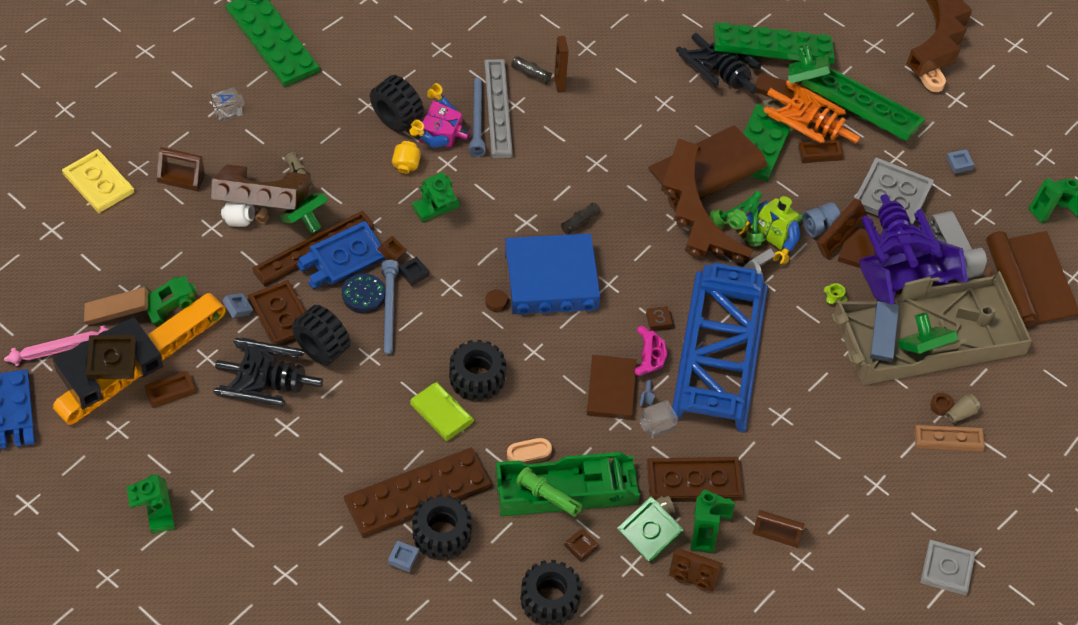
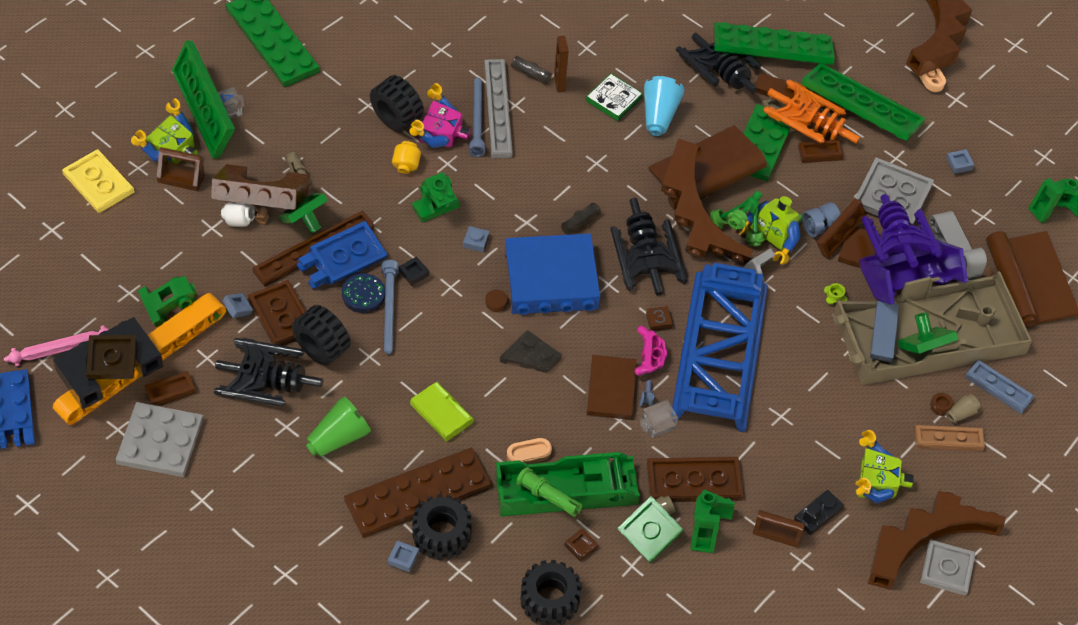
medium nougat tile [84,287,148,325] -> none
green tile [127,474,175,534] -> none
reddish brown tile [377,236,408,261] -> none
black tyre [449,340,506,401] -> none
reddish brown bracket [669,548,723,591] -> none
green tile [788,44,830,84] -> none
none -> light grey plate [116,402,203,477]
none -> torso [131,98,198,164]
none -> green plate [172,40,235,159]
none -> bright green cone [306,396,371,457]
none -> sand blue plate [463,226,490,253]
none -> clear smoke wing [500,330,562,373]
none -> tile [586,73,643,121]
none -> black bar [610,198,687,295]
none -> medium azure cone [644,76,685,136]
none -> black hinge [794,490,844,535]
none -> torso [855,430,914,503]
none -> reddish brown arch [868,491,1006,590]
none -> sand blue tile [965,360,1034,414]

